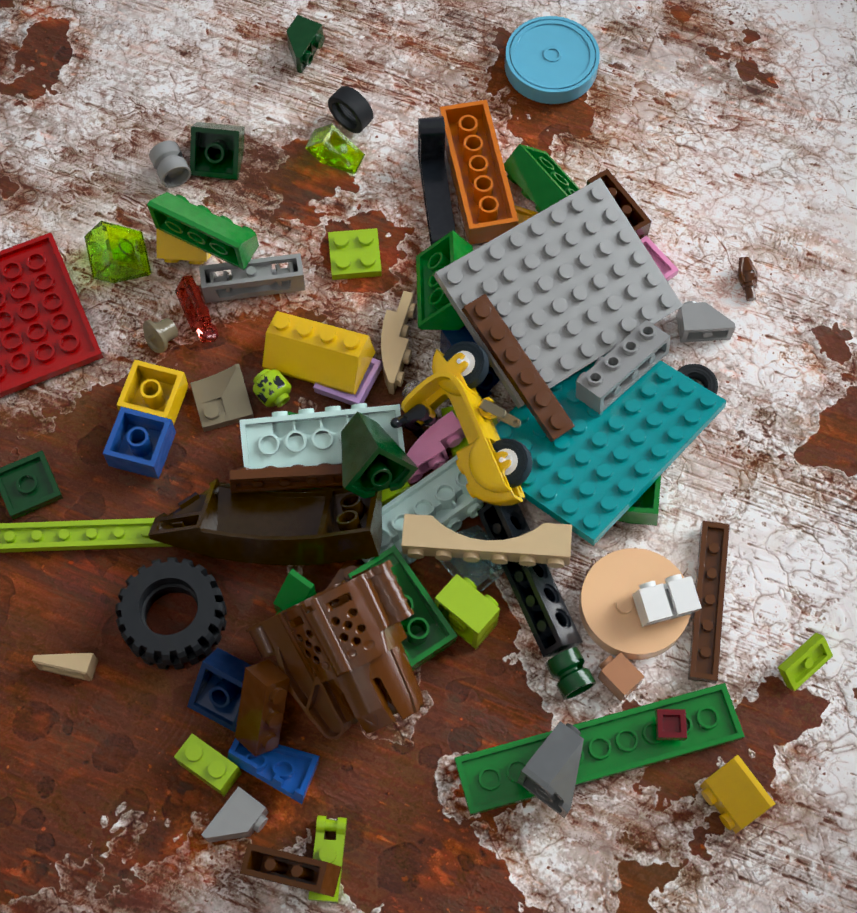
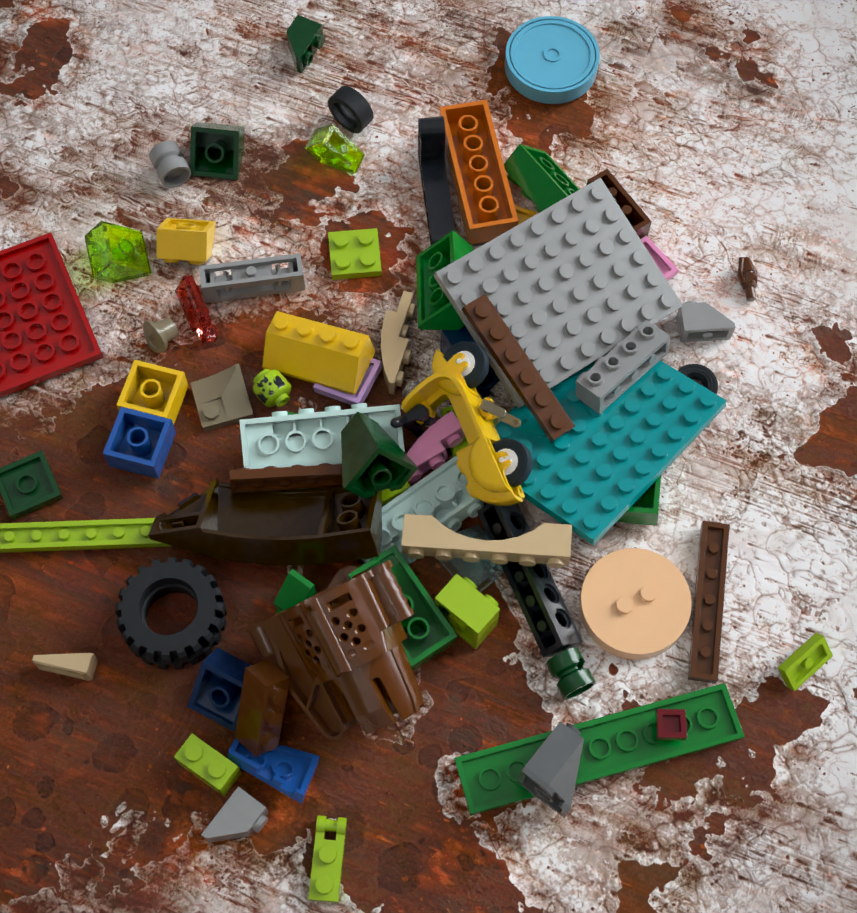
green slope [147,192,259,270] -> none
reddish brown brick [240,843,341,897] -> none
nougat brick [598,652,645,702] -> none
white piece [632,574,702,627] -> none
yellow slope [700,755,776,834] -> none

